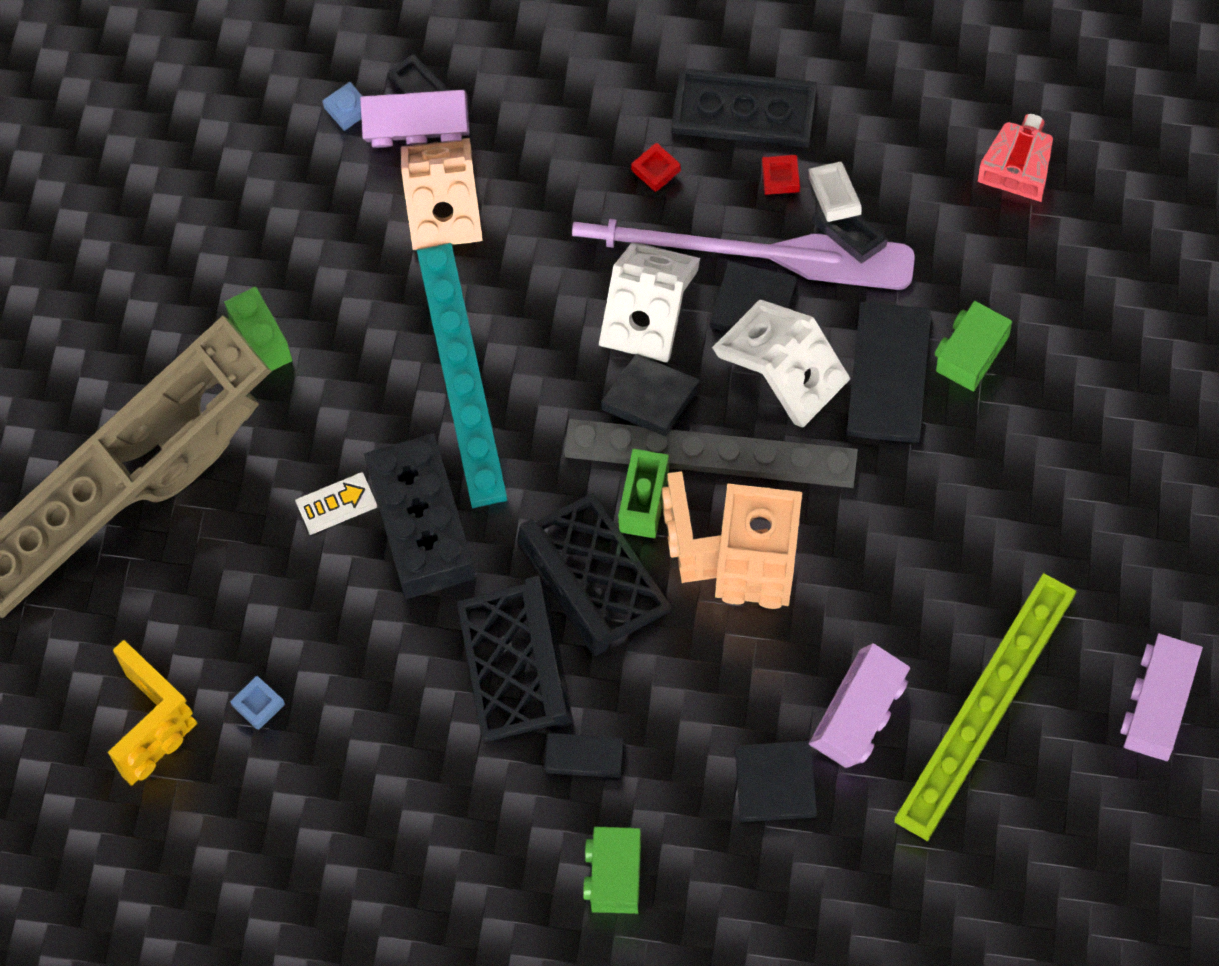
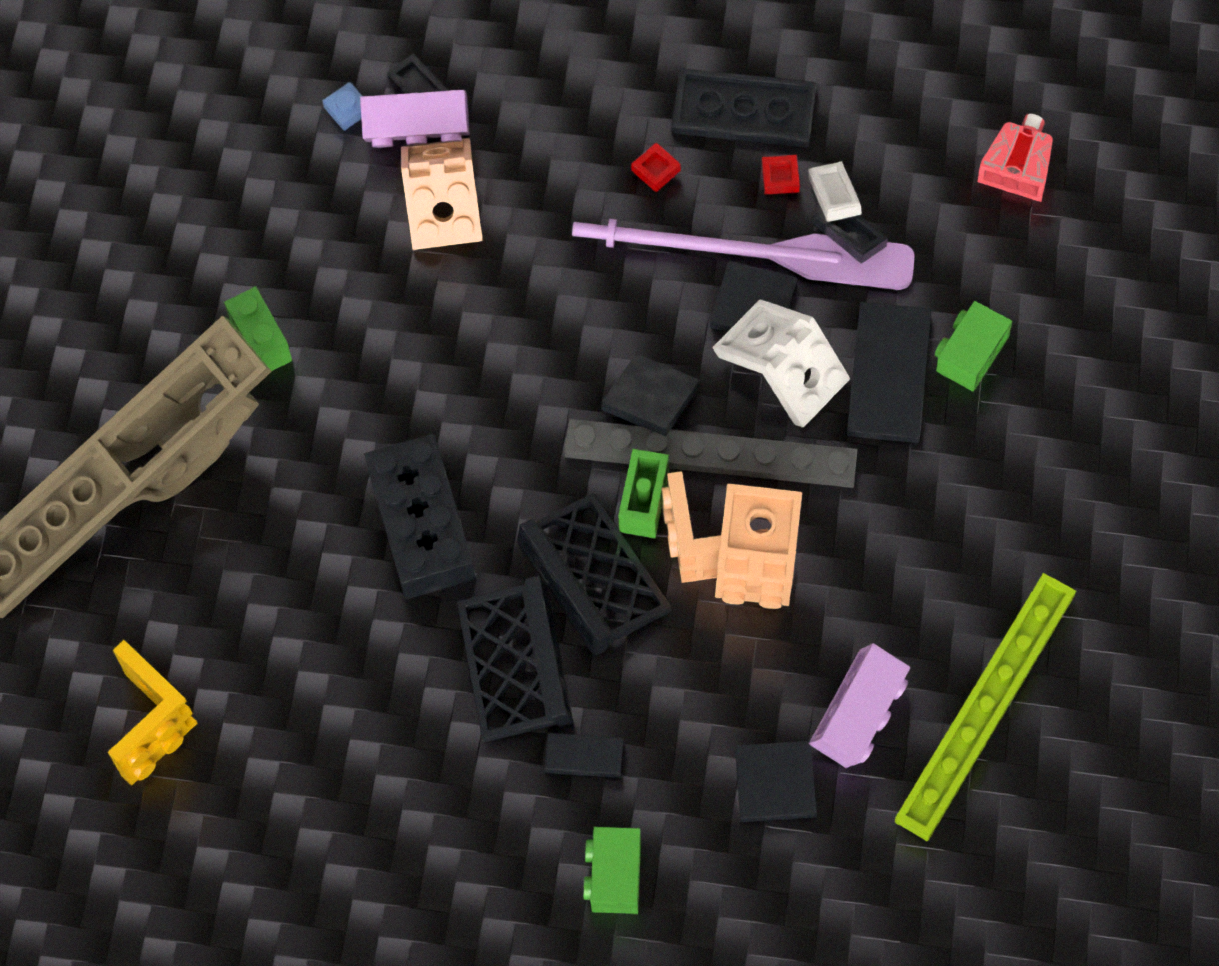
medium blue plate [230,676,285,730] -> none
white tile [295,472,377,535] -> none
teal plate [417,243,508,508] -> none
white bracket [599,243,700,362] -> none
lavender brick [1120,634,1203,762] -> none

